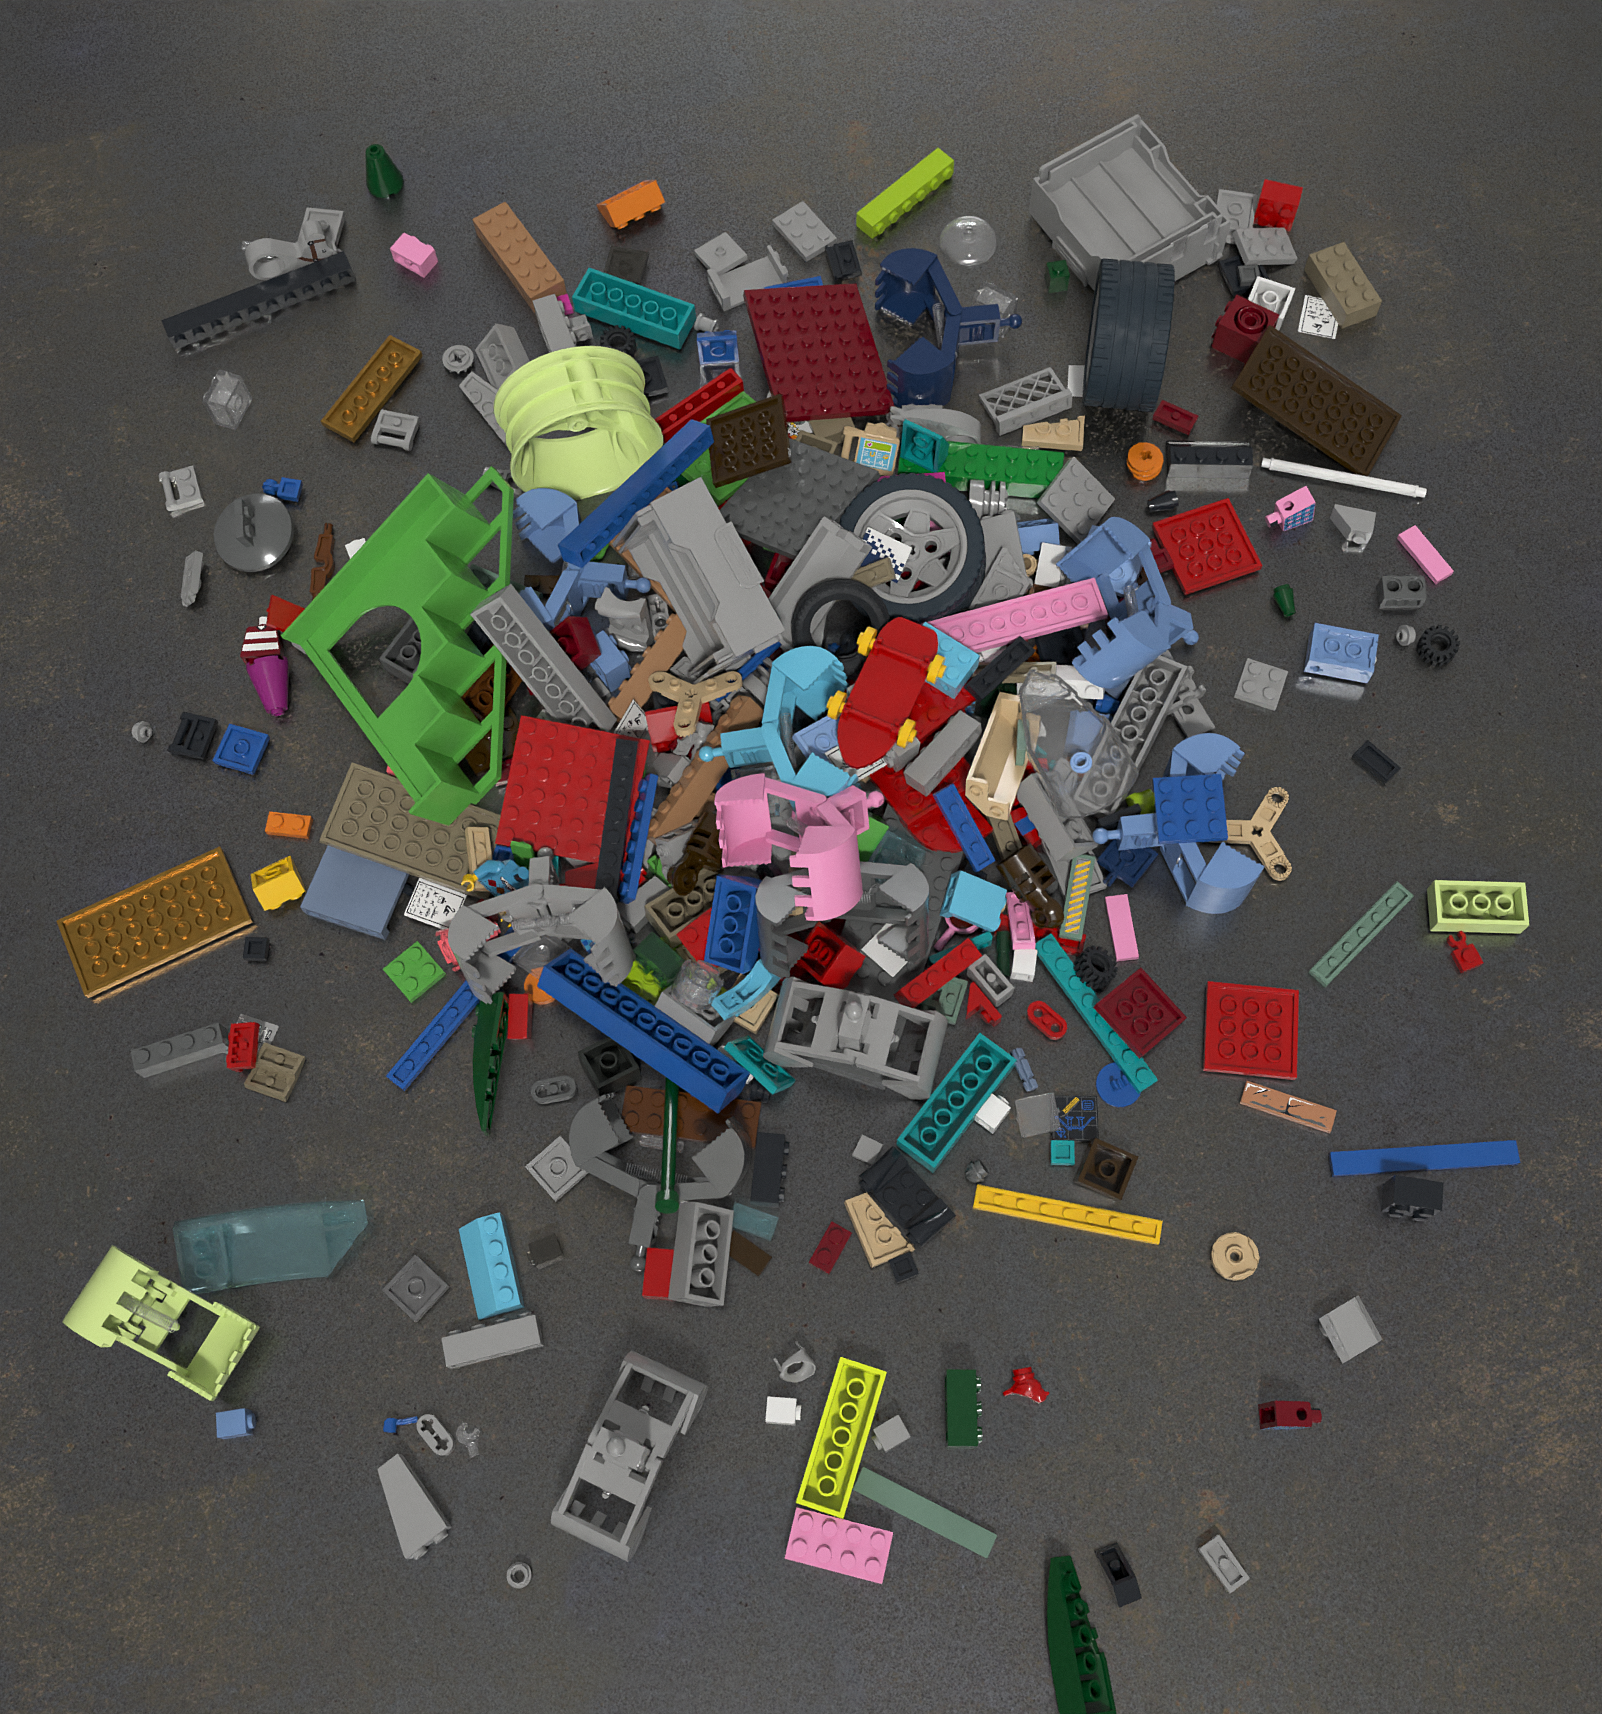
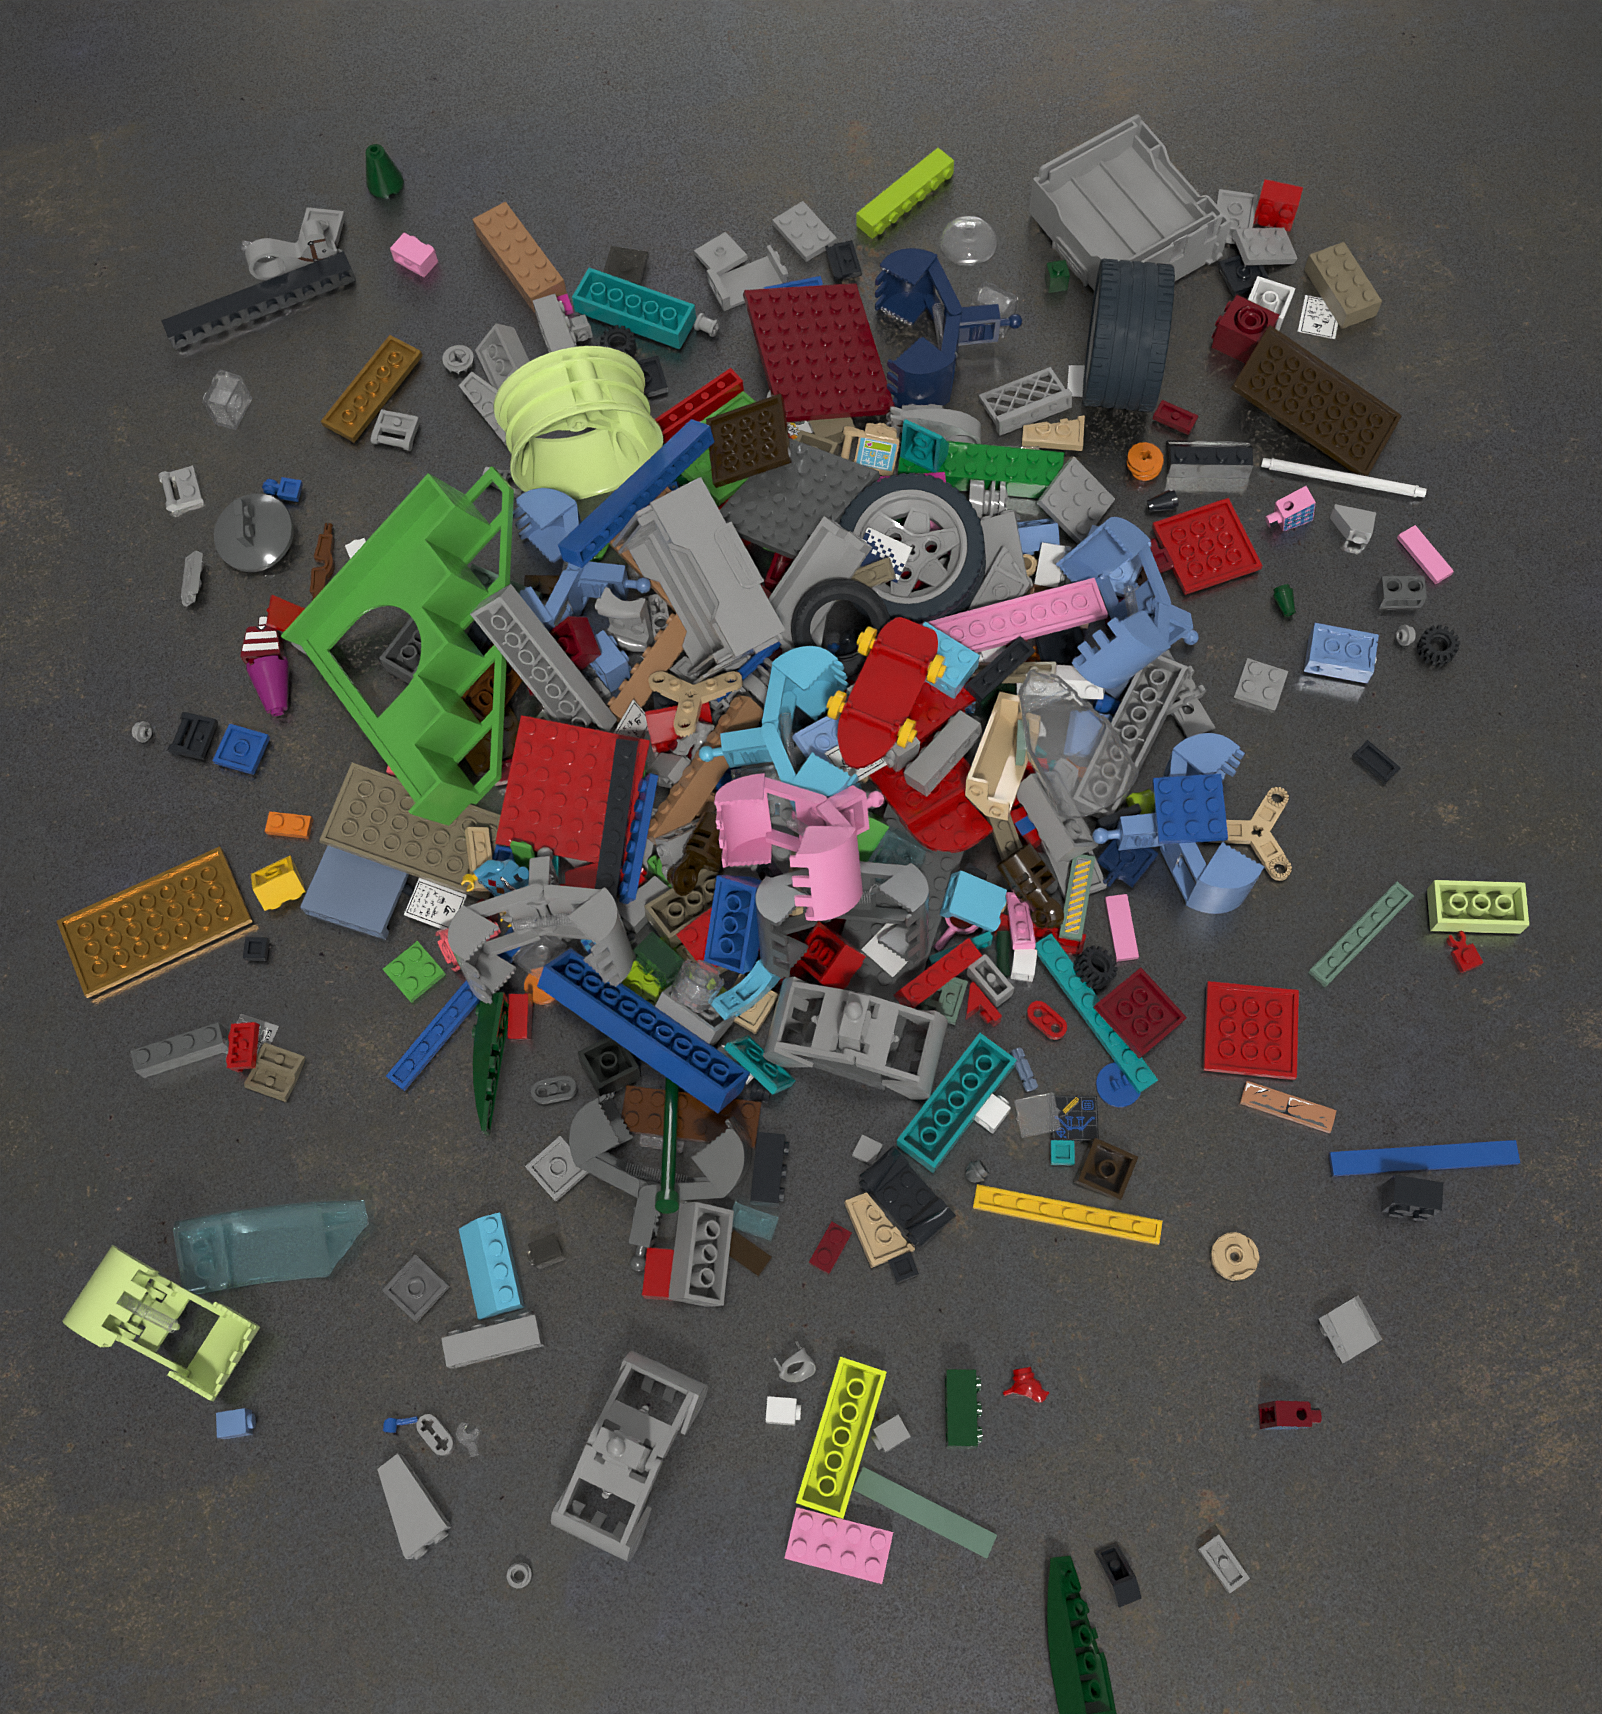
orange slope [596,180,665,229] -> none
blue slope [697,330,739,365] -> none
blue plate [933,784,996,872] -> none
light blue plate [1070,752,1093,773] -> none
dark grey tile [1237,264,1260,287] -> none

